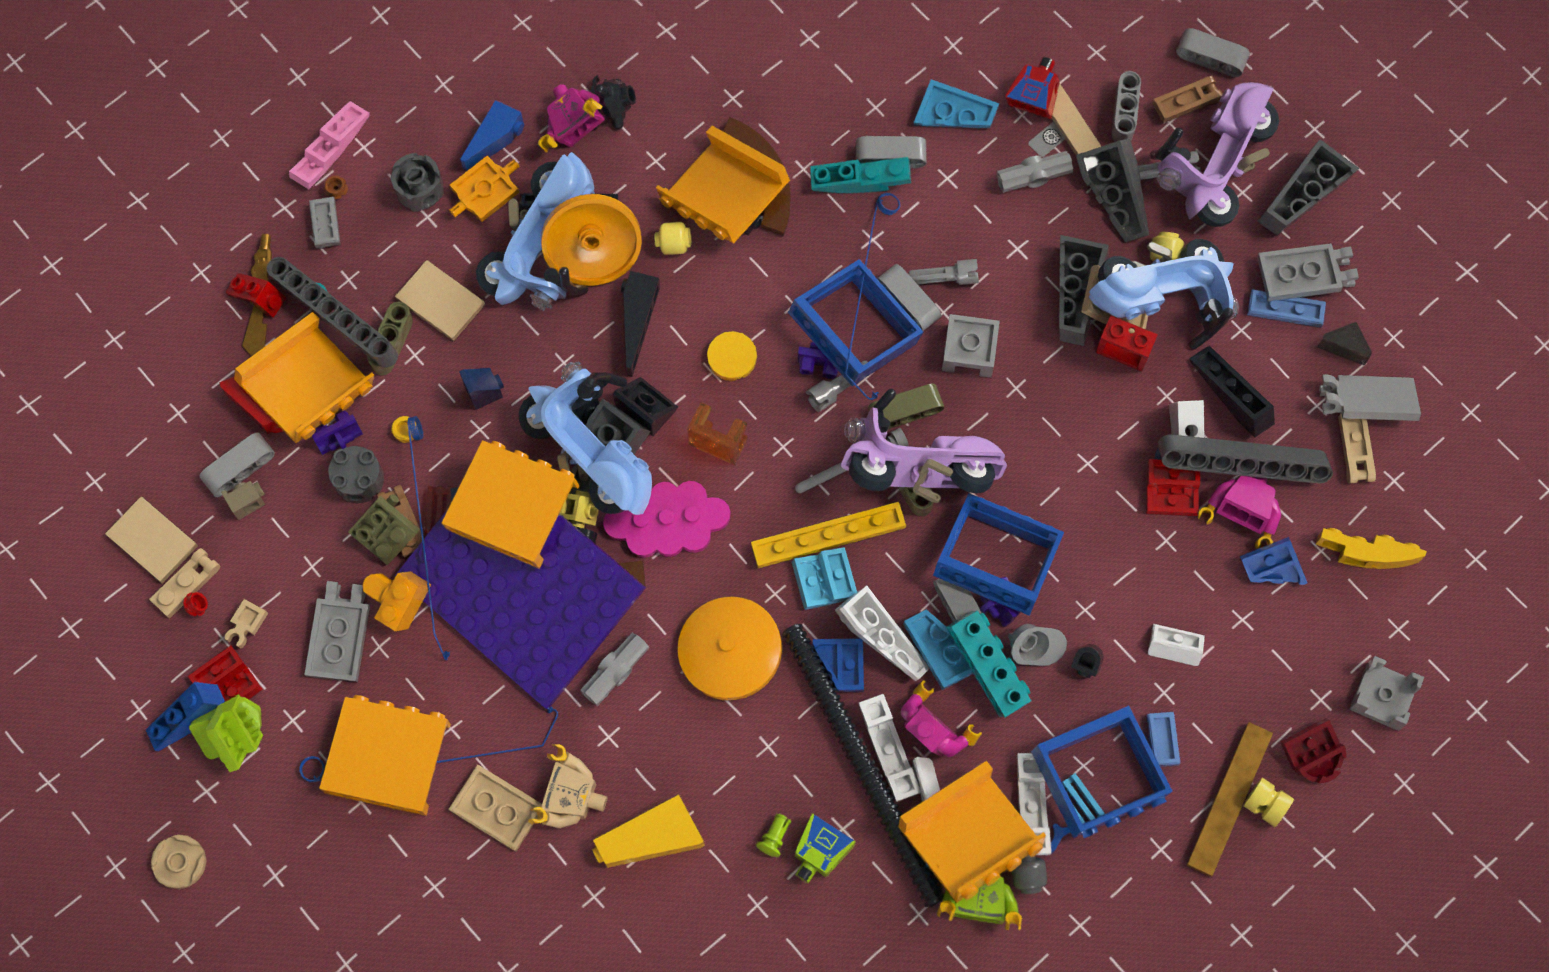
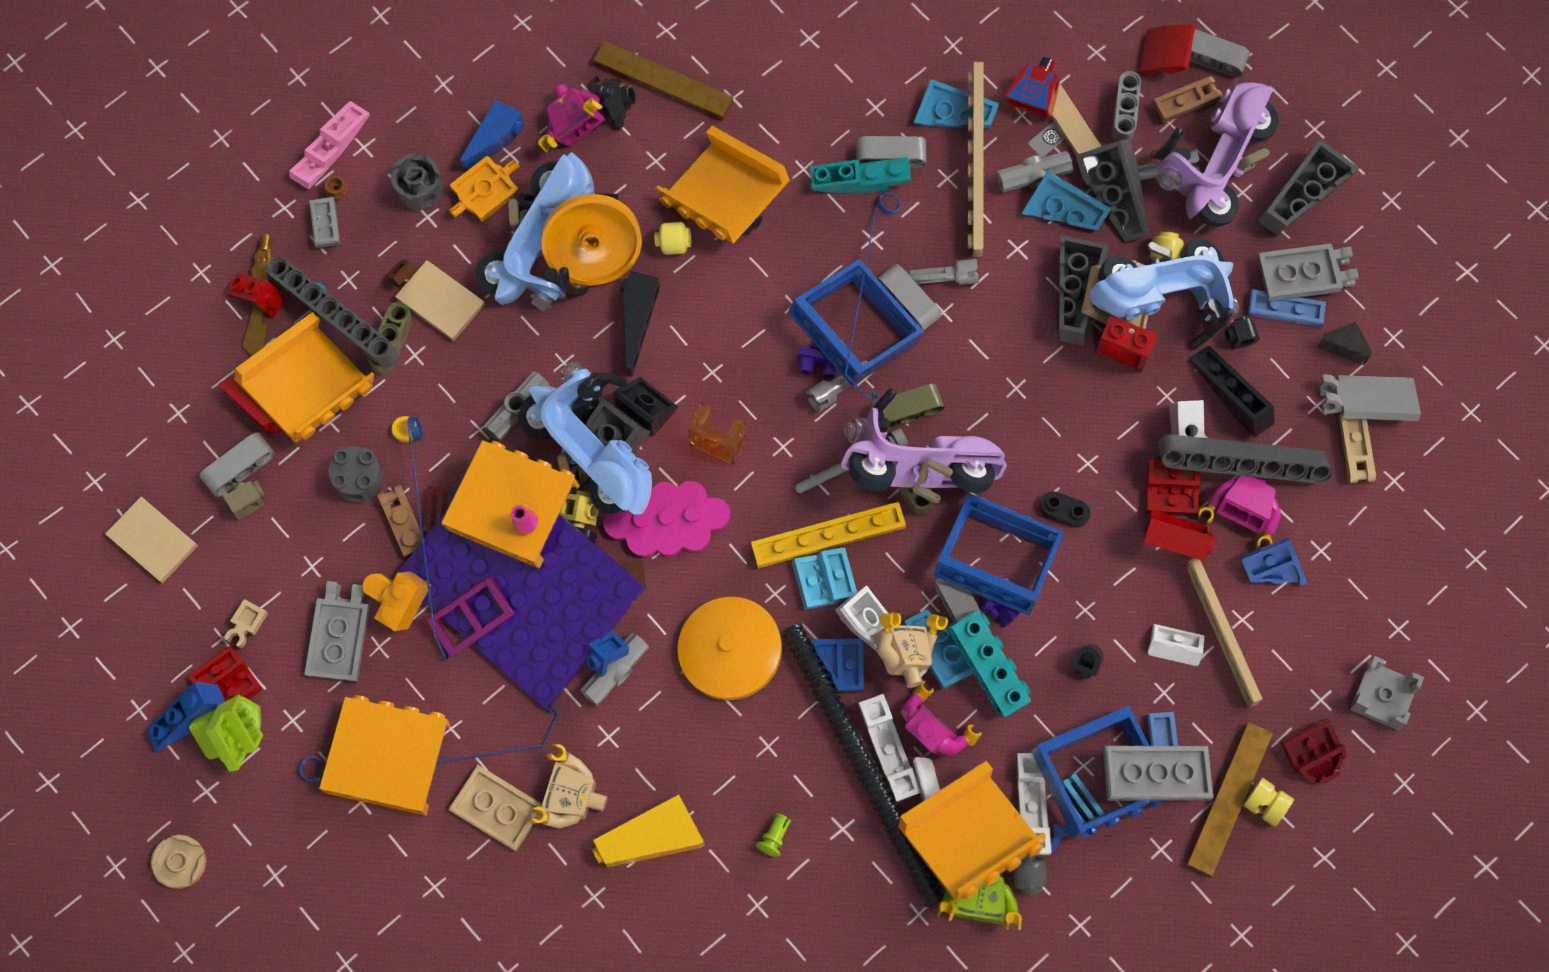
tan plate [149,548,220,619] -> none
red plate [183,592,208,617] -> none
dark purple hips [312,411,363,455] -> none
olive plate [348,494,420,565] -> none
dark blue slope [459,368,504,410] -> none
yellow tile [707,331,757,381] -> none
reddish brown tile [723,117,791,236] -> none
torso [795,814,855,883] -> none
light grey panel [942,314,1000,378] -> none
light grey piece [1008,624,1067,666] -> none
yellow slope [1315,528,1427,569] -> none
none -> reddish brown plate [385,259,416,285]
none -> magenta window [427,575,515,657]
none -> light grey piece [483,371,550,442]
none -> dark pink cone [511,506,538,534]
none -> blue bracket [586,631,629,677]
none -> pearl gold tile [594,41,733,120]
none -> tan torso [873,612,948,688]
none -> tan plate [968,62,984,257]
none -> dark azure wing [1021,170,1111,231]
none -> black plate [1040,491,1091,528]
none -> light grey tile [1103,746,1214,801]
none -> red slope [1139,24,1195,76]
none -> red window [1144,509,1215,561]
none -> tan tile [1186,558,1262,708]
none -> black plate [1225,316,1260,350]

